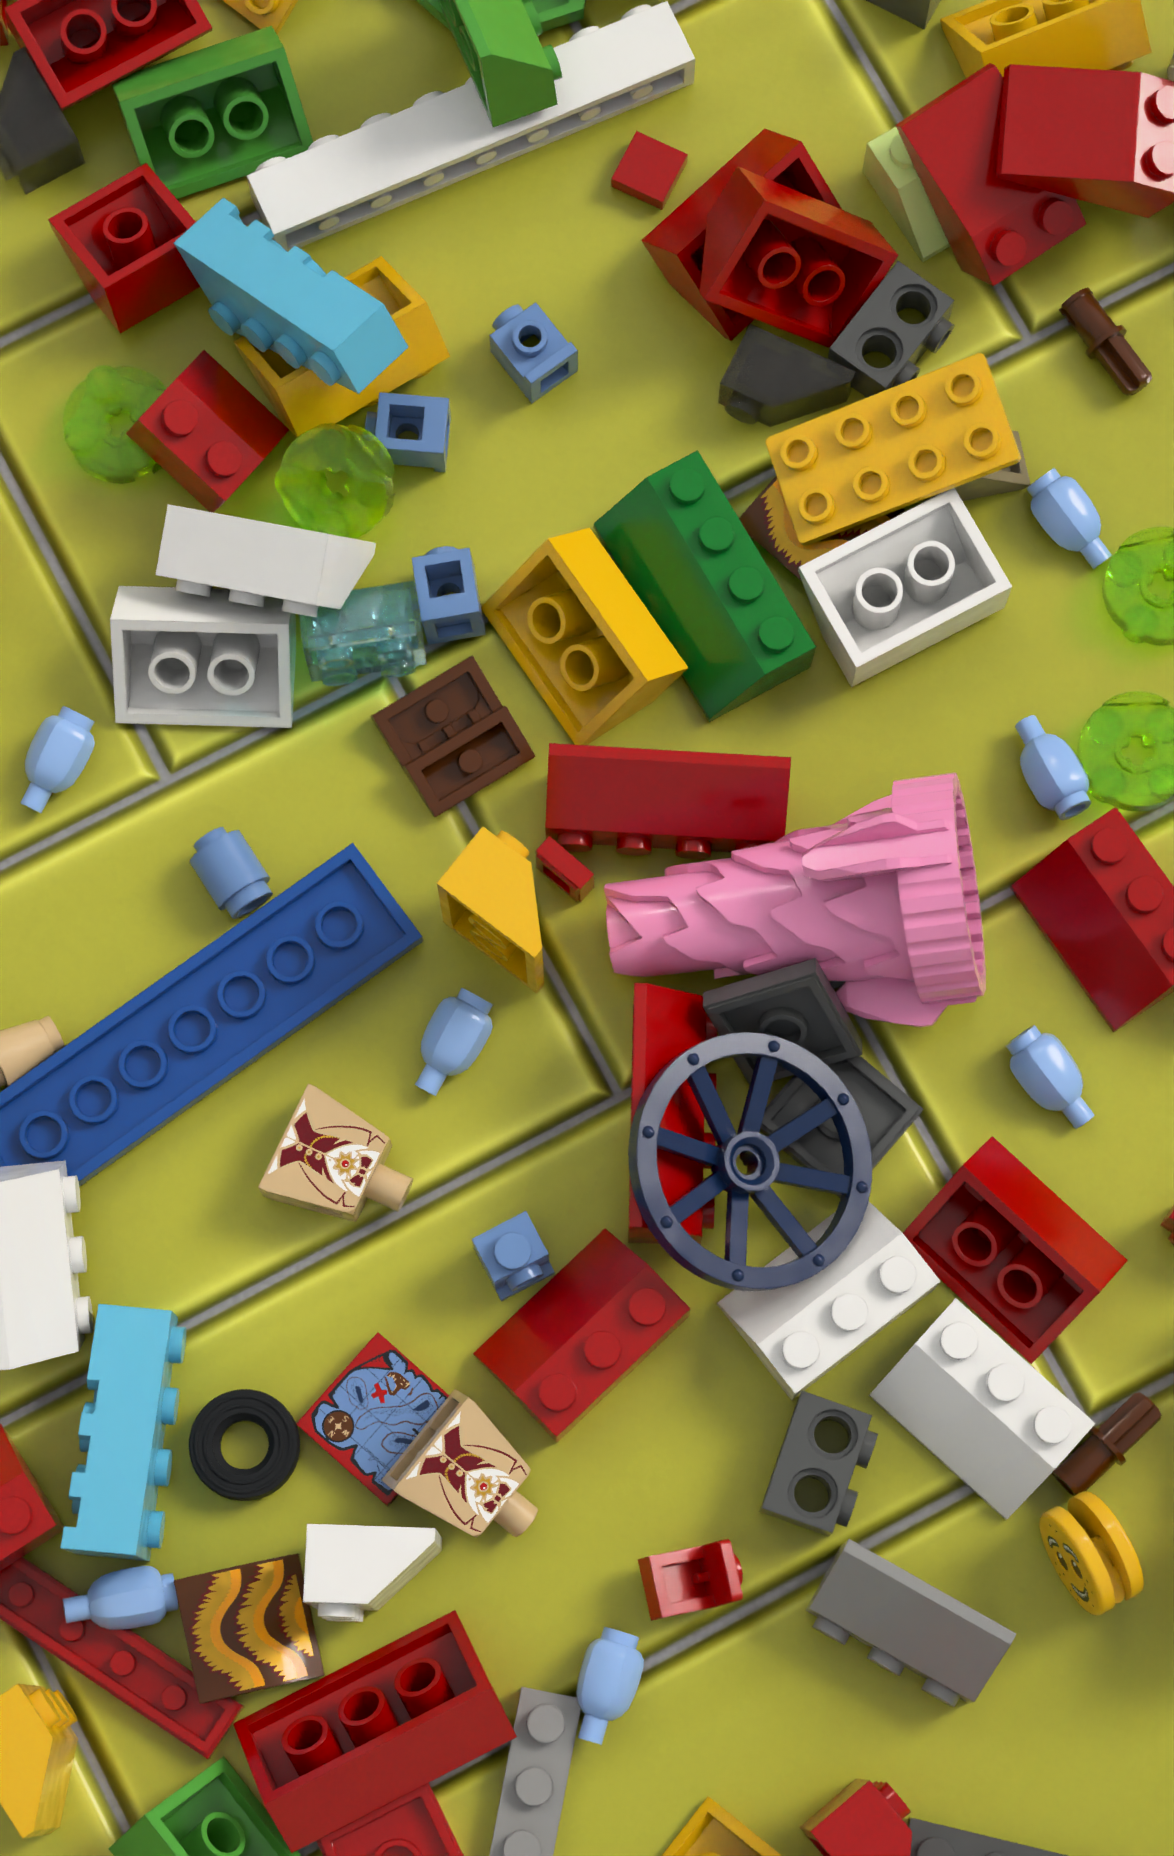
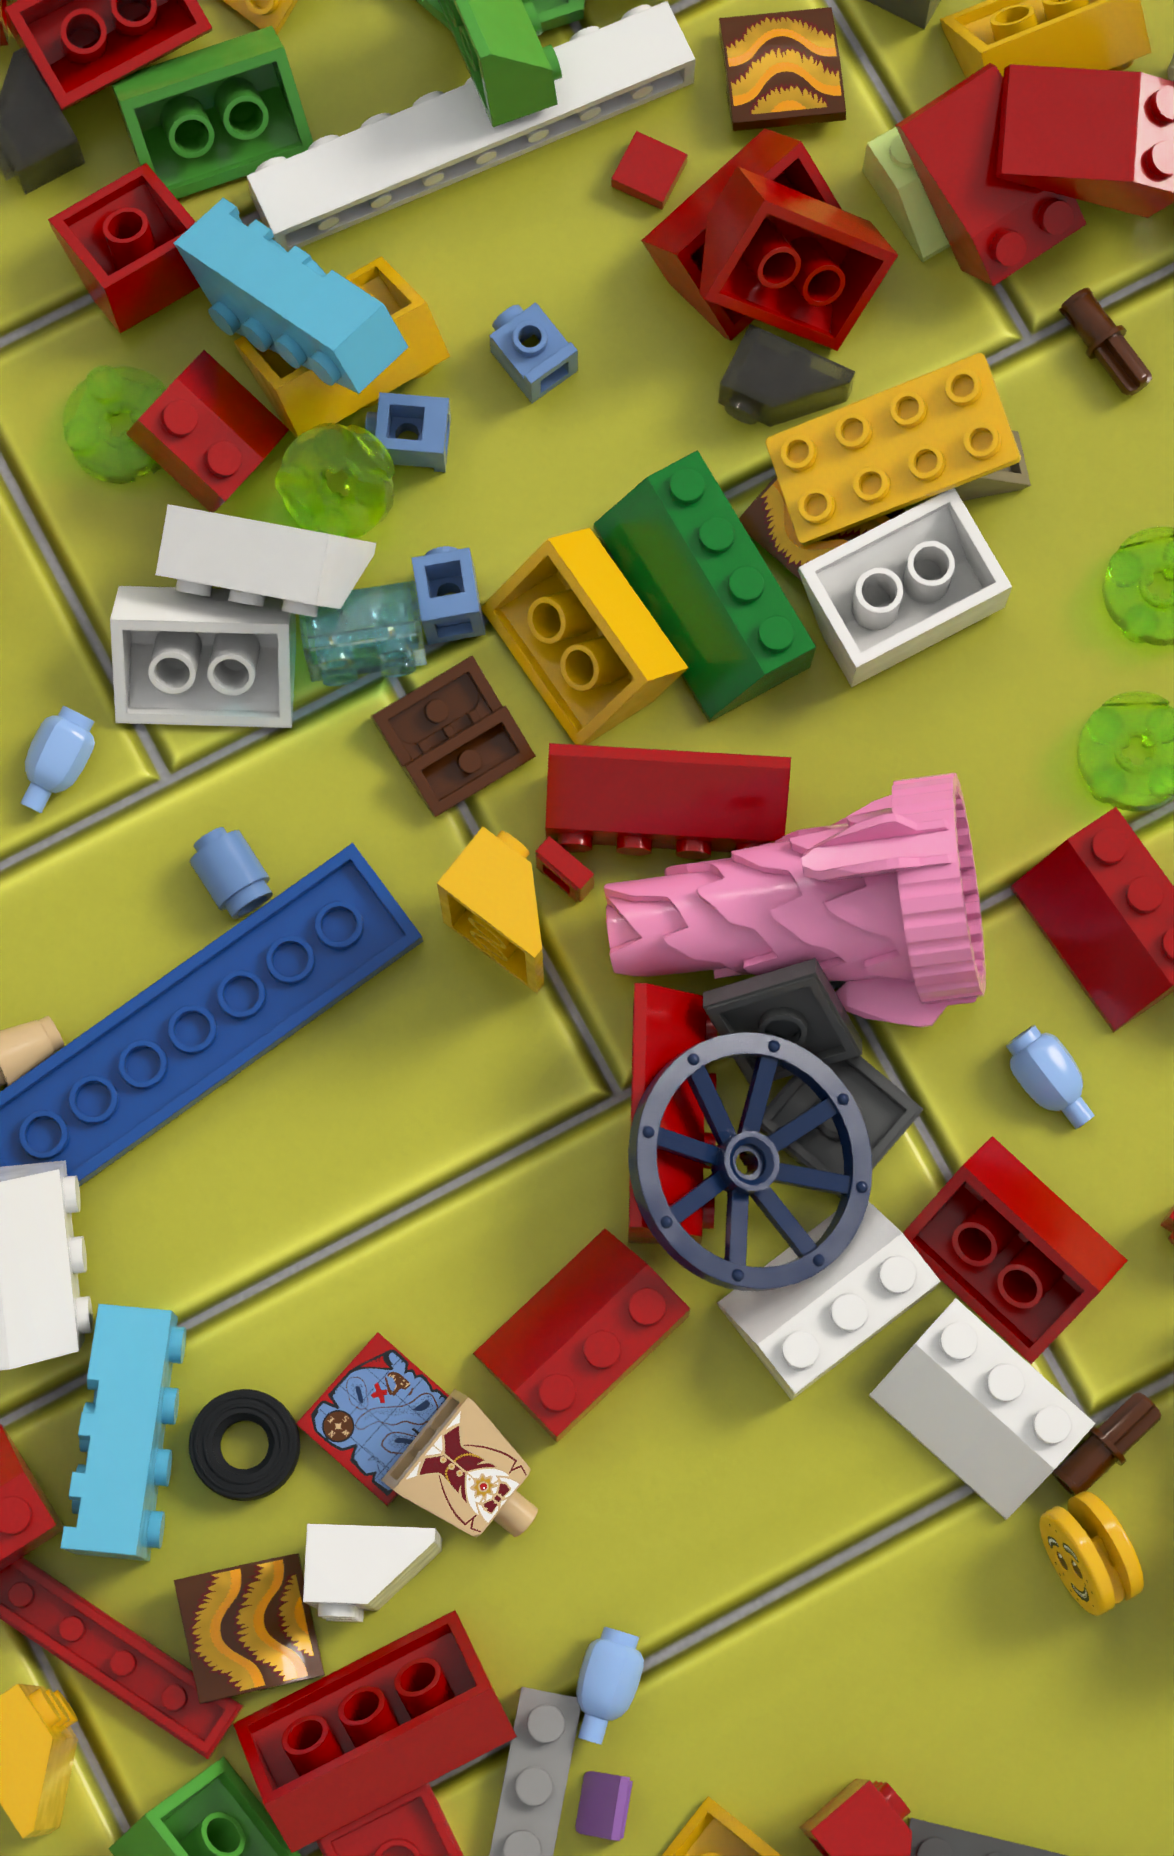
light blue plant [62,1566,178,1630] -> none
tan torso [258,1084,413,1222] -> none
light blue plant [415,988,493,1096] -> none
medium blue brick [472,1211,555,1302] -> none
red bracket [638,1539,743,1621] -> none
dark grey brick [759,1391,878,1537] -> none
light grey slope [806,1539,1016,1707] -> none
dark grey brick [826,261,954,398] -> none
light blue plant [1015,715,1091,820] -> none
light blue plant [1027,468,1112,569] -> none
none -> medium lavender slope [575,1771,633,1841]
none -> slope [719,7,846,131]

